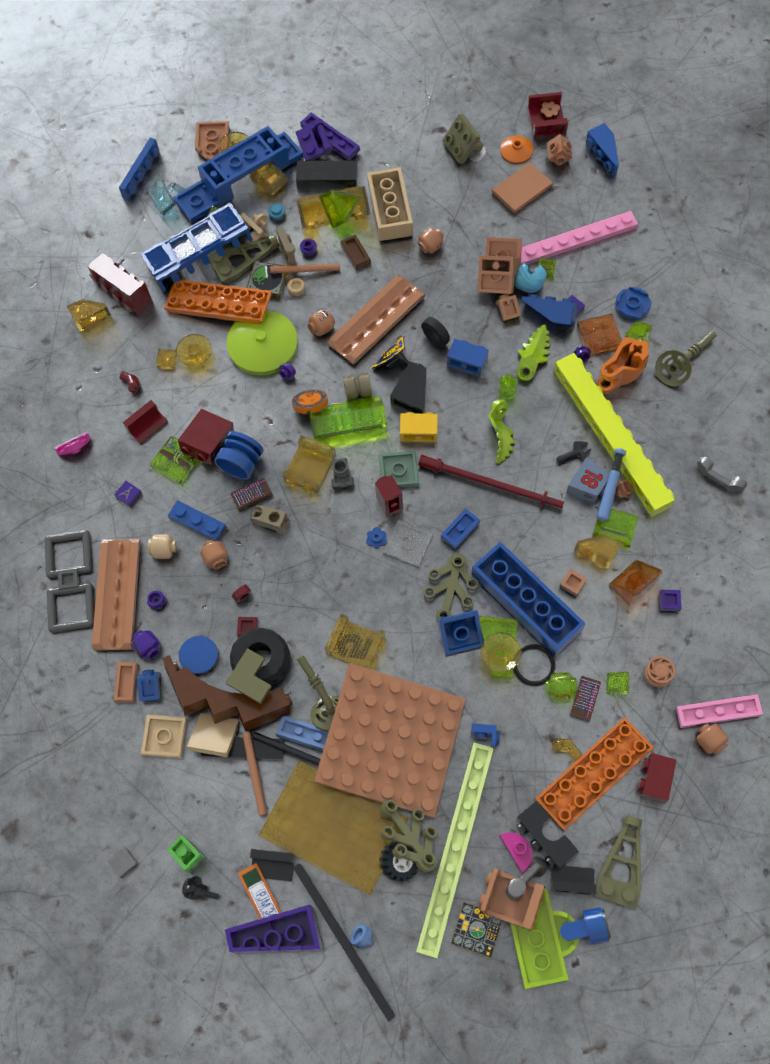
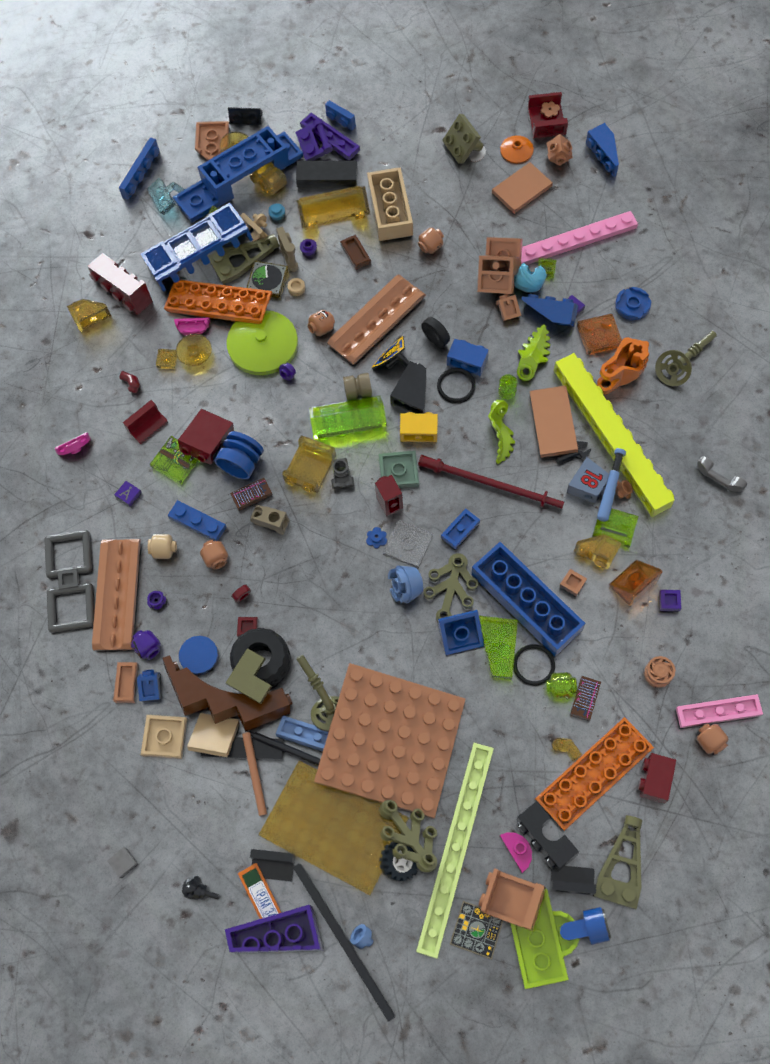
bright green slope [167,834,205,873] -> none
nougat bar [270,264,340,273] -> none
orange tile [292,389,328,414] -> none
clear neon green slope [319,190,362,229] -> none
clear yellow panel [325,614,387,669] -> none
blue bracket [471,723,500,749] -> none
clear yellow dish [481,633,521,672] -> none
flat silver bar [505,856,548,901] -> none
dark purple plate [573,346,591,362] -> none
clear neon green slope [606,671,629,695] -> none
clear neon green slope [625,321,653,341] -> none
none -> dark pink plate [174,318,210,337]
none -> black hinge [228,107,263,125]
none -> blue plate [325,100,356,131]
none -> medium blue cone [388,565,423,604]
none -> black tyre [437,368,476,402]
none -> nougat tile [530,386,578,458]

